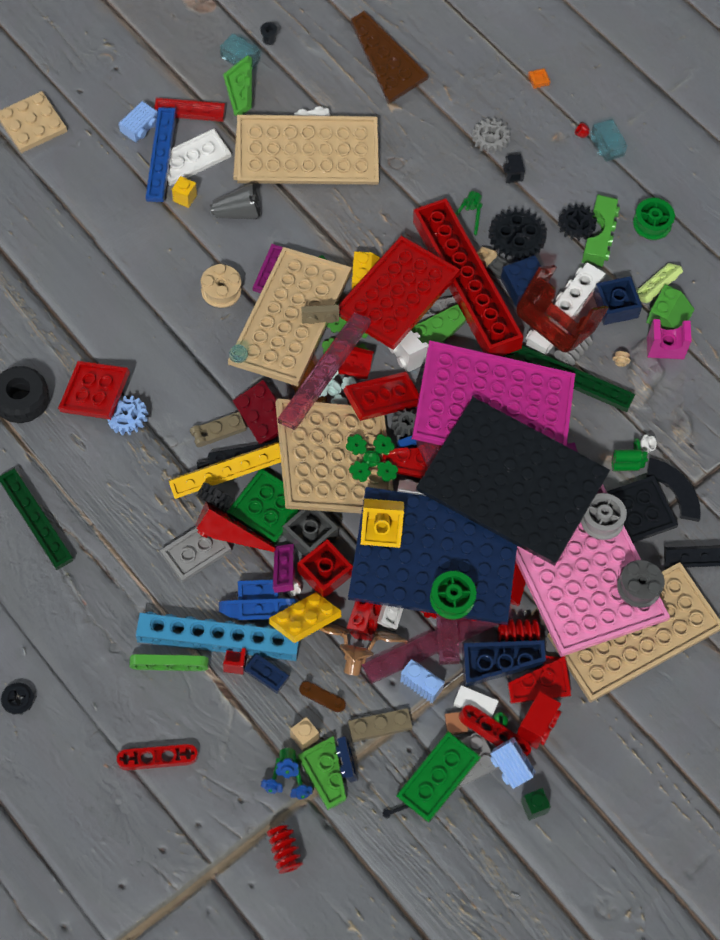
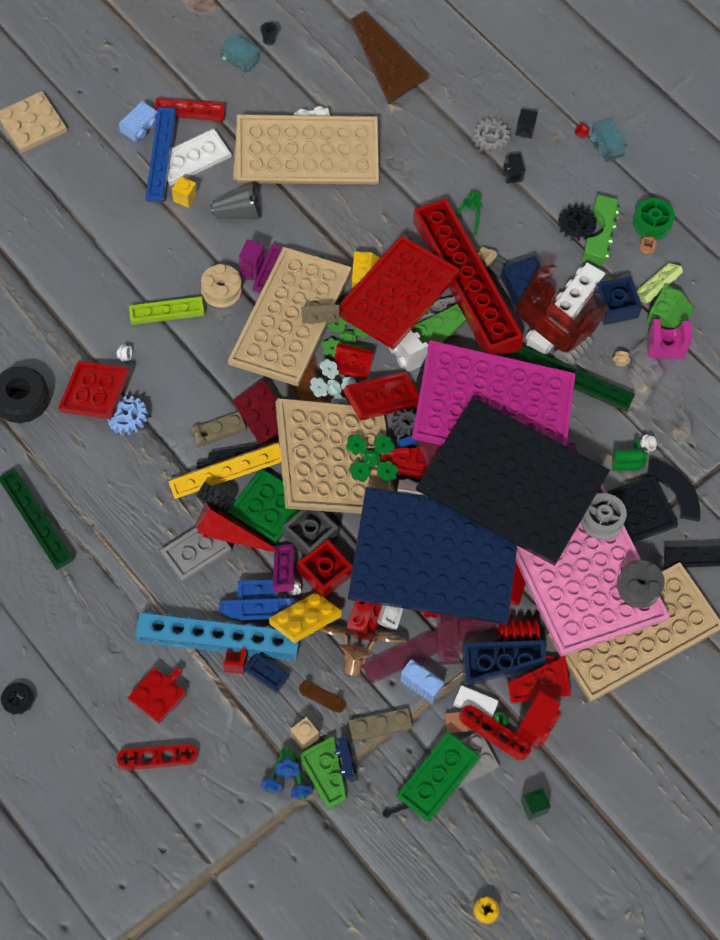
bright green beam [129,654,209,671] -> none
bright green wing [223,55,252,116] -> none
clear light blue plate [229,345,248,363] -> none
red piece [267,825,303,874] -> none
clear pink plate [278,312,371,430] -> none
yellow slope [360,498,404,548] -> none
green wheel [430,571,476,620] -> none
black gear [488,208,547,261] -> none
light blue brick [490,737,536,789] -> none
orange tile [528,68,550,89] -> none
none -> white plate [117,344,132,362]
none -> red plate [127,667,186,724]
none -> lime plate [129,296,204,325]
none -> magenta brick [239,239,265,281]
none -> yellow piece [473,896,500,924]
none -> black brick [515,109,538,139]
none -> nougat bush [639,236,657,255]

